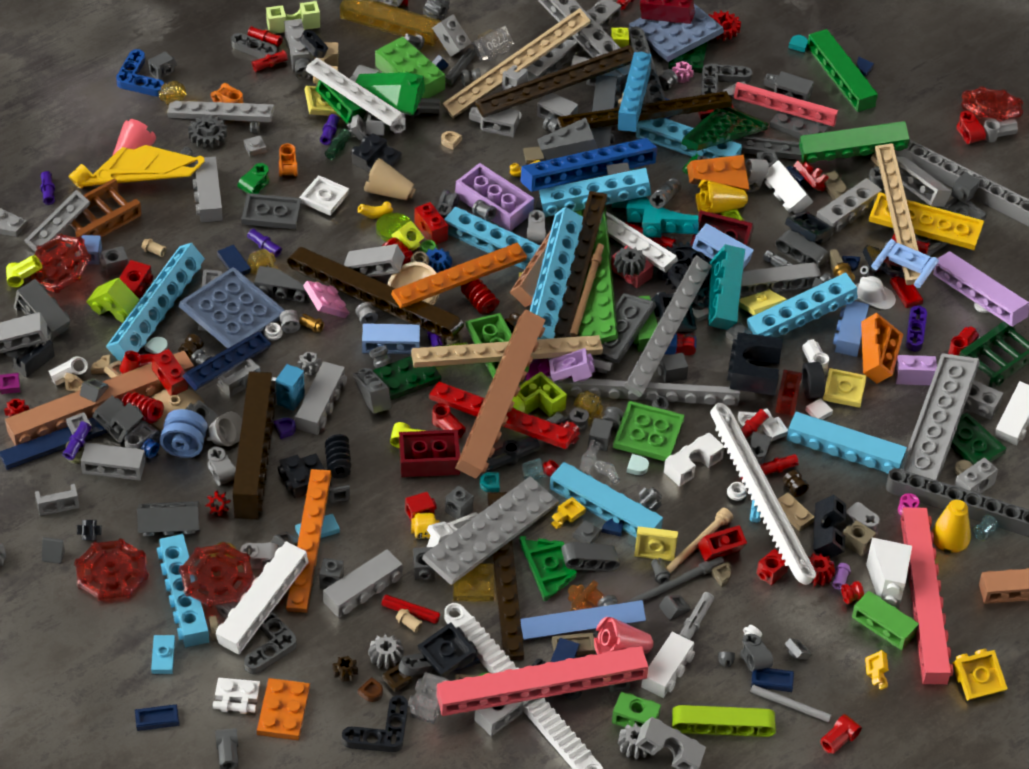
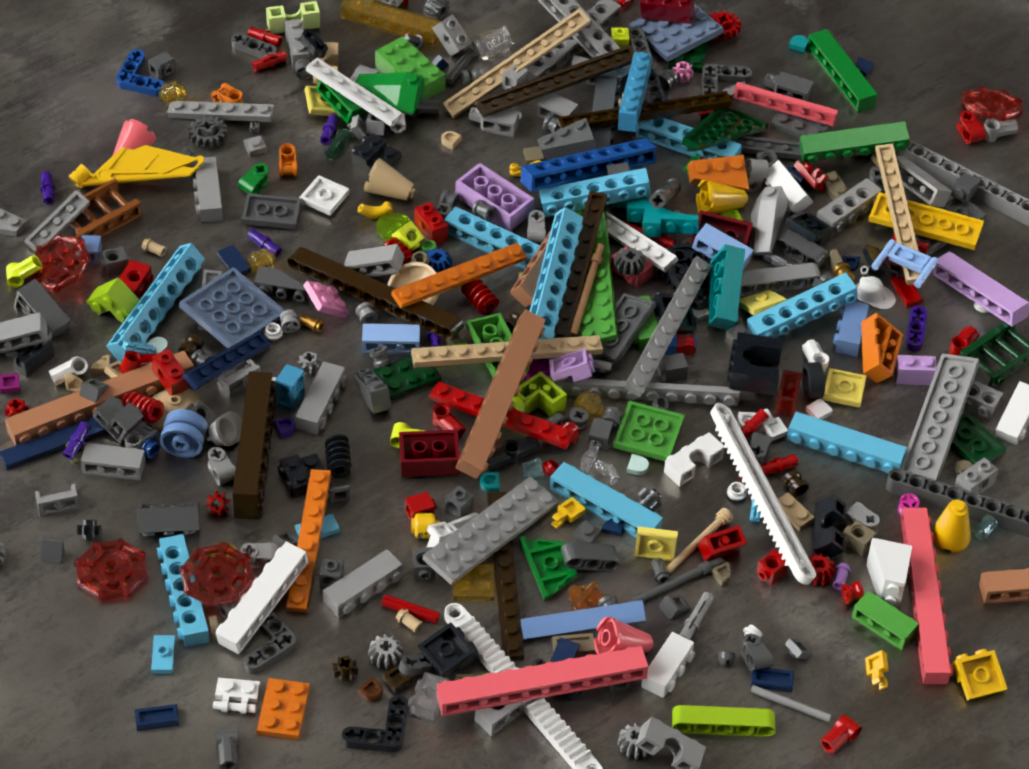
light grey plate [66,412,92,435] -> none
bright green brick [612,692,661,727] -> none
none -> medium azure axle [122,340,156,355]
none -> light grey wedge [751,186,789,255]

